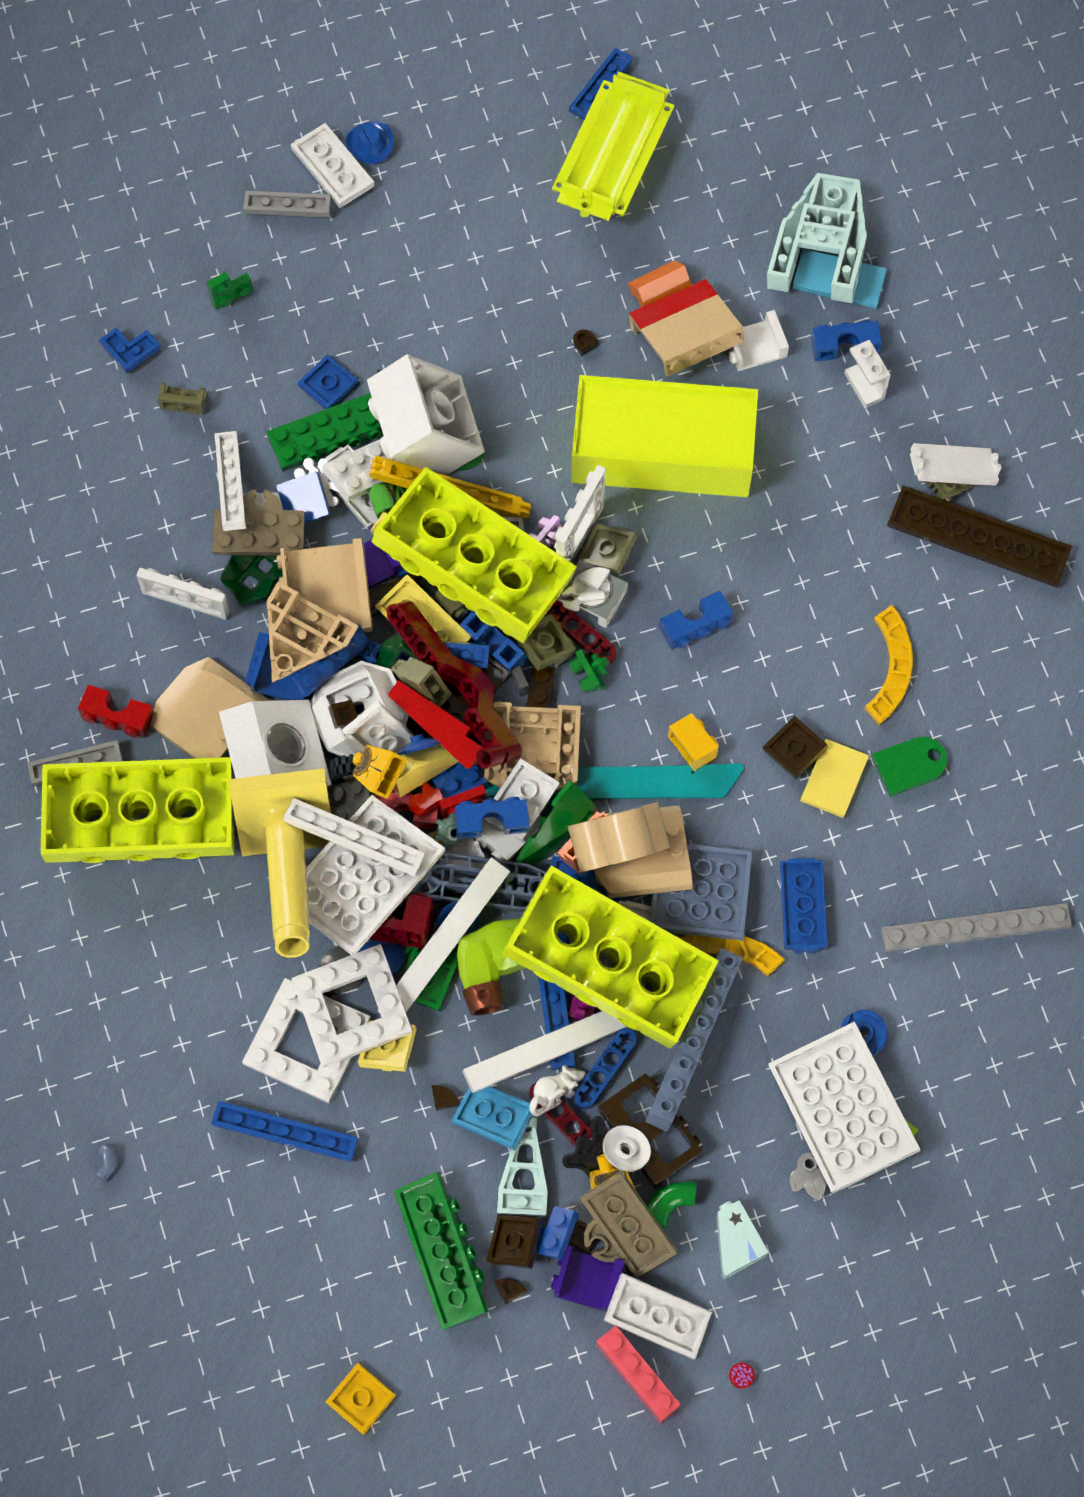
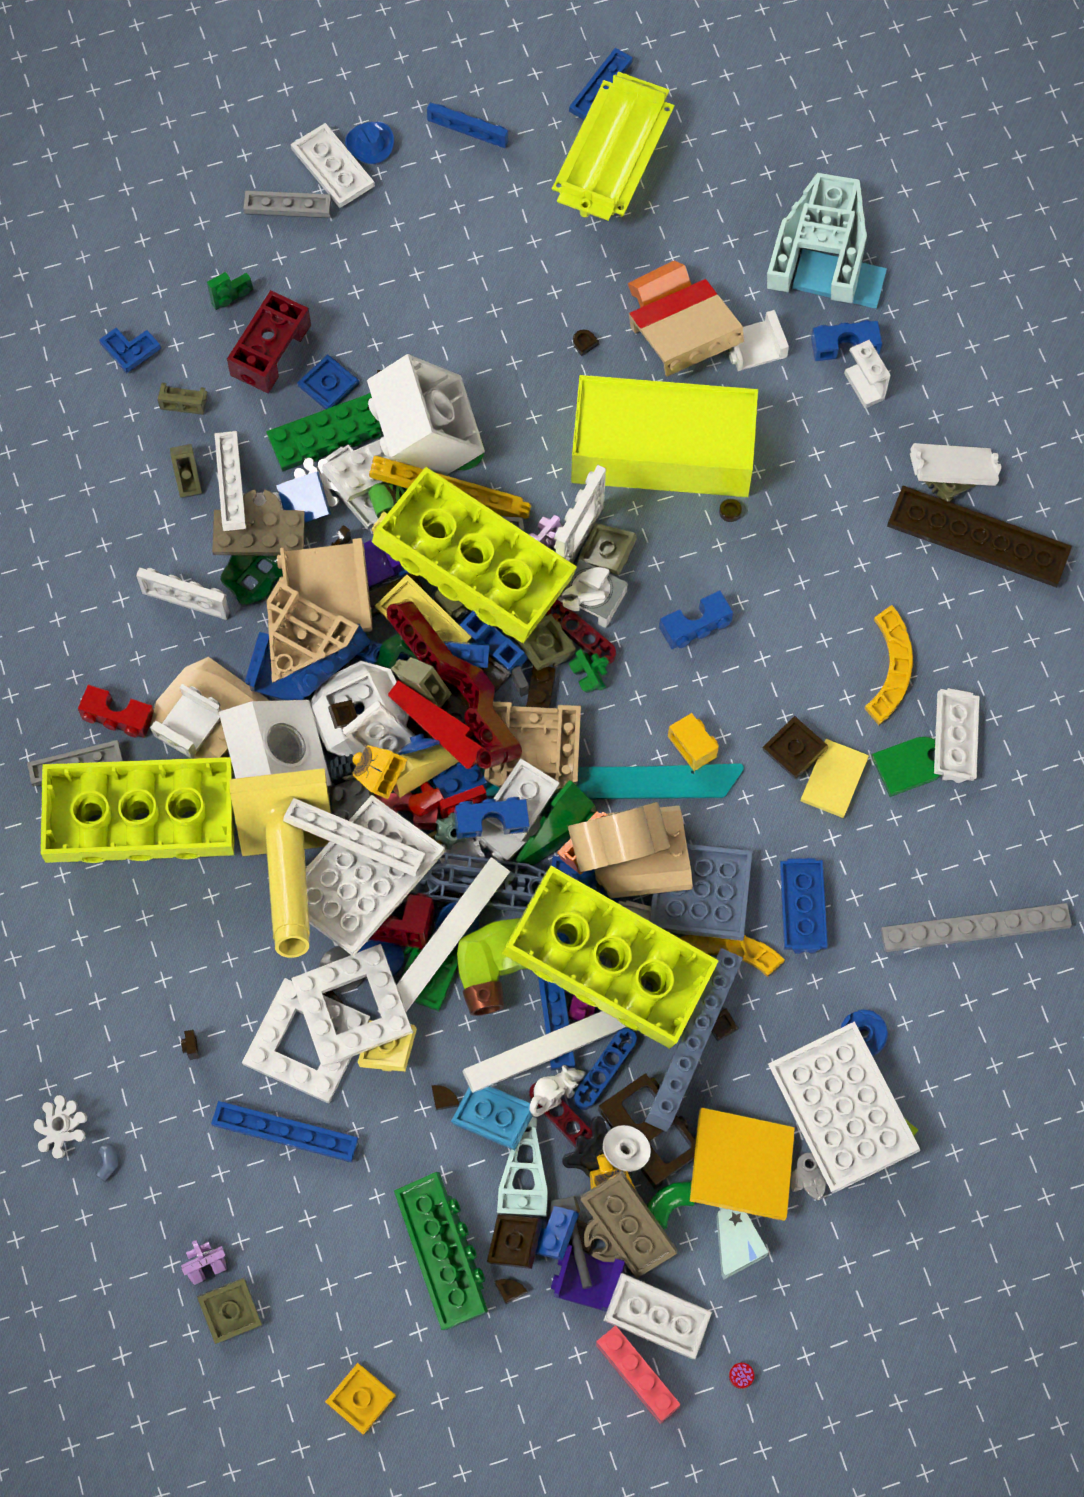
none -> white animal [34,1095,87,1159]
none -> white panel [150,684,222,759]
none -> olive slope [170,444,202,498]
none -> dark brown plate [181,1030,199,1060]
none -> lavender hips [181,1240,227,1285]
none -> olive hinge [197,1277,262,1344]
none -> dark red plate [227,290,311,394]
none -> dark brown tile [331,525,351,546]
none -> blue plate [427,102,508,148]
none -> dark grey piece [545,1196,592,1289]
none -> yellow tile [690,1108,795,1221]
none -> dark brown tile [711,1008,738,1041]
none -> dark brown tile [719,499,742,522]
none -> white brick [934,688,979,783]

